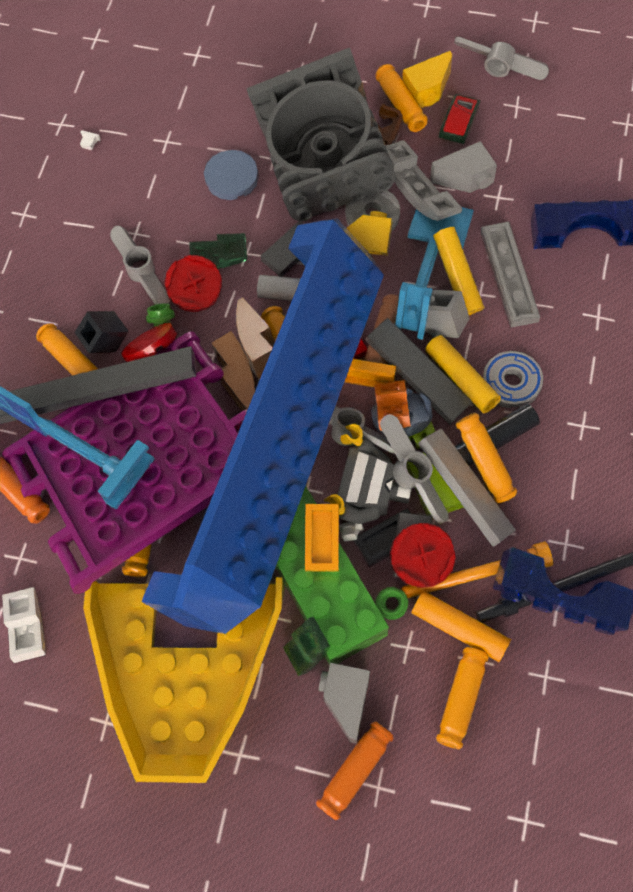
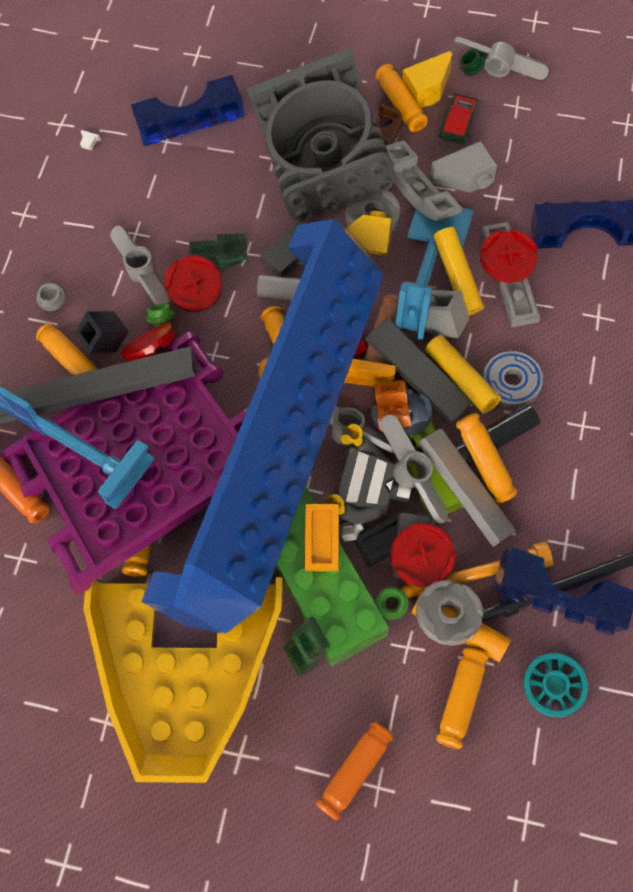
white slope [2,587,46,663] -> none
sand blue tile [204,150,259,200] -> none
medium nougat slope [212,331,256,411] -> none
medium nougat slope [236,297,275,380] -> none
light grey slope [319,663,370,744] -> none
none -> light grey plate [36,283,66,311]
none -> clear blue arch [131,75,244,146]
none -> light grey tile [416,580,484,646]
none -> dark green plate [460,49,486,76]
none -> red tile [480,229,538,283]
none -> teal wheel [523,653,588,717]

